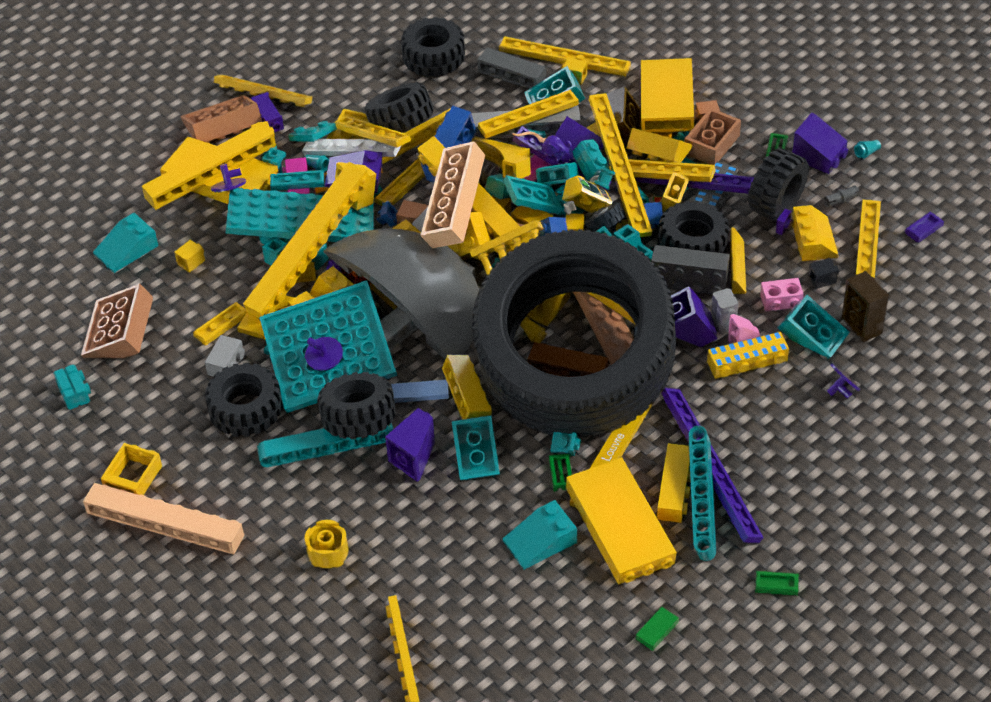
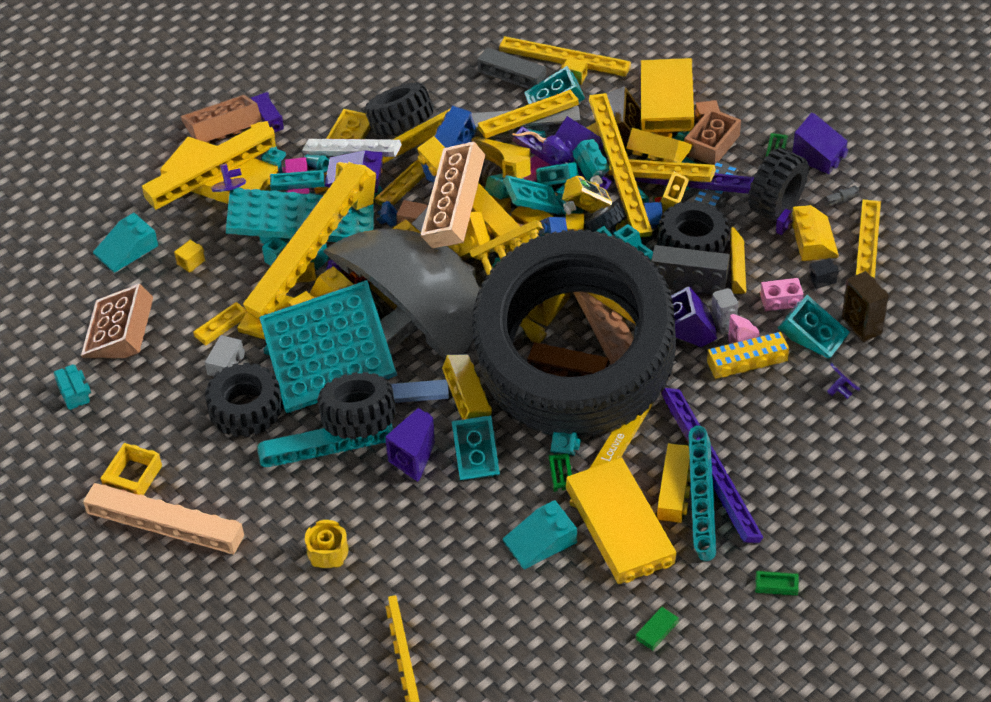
yellow plate [213,75,312,107] -> none
teal plate [288,121,337,142] -> none
dark purple shield [305,337,343,371] -> none
yellow tile [333,116,411,148] -> none
black tyre [401,17,465,77] -> none
teal bush [594,166,615,190] -> none
teal cone [854,140,881,159] -> none
dark purple tile [905,212,944,243] -> none

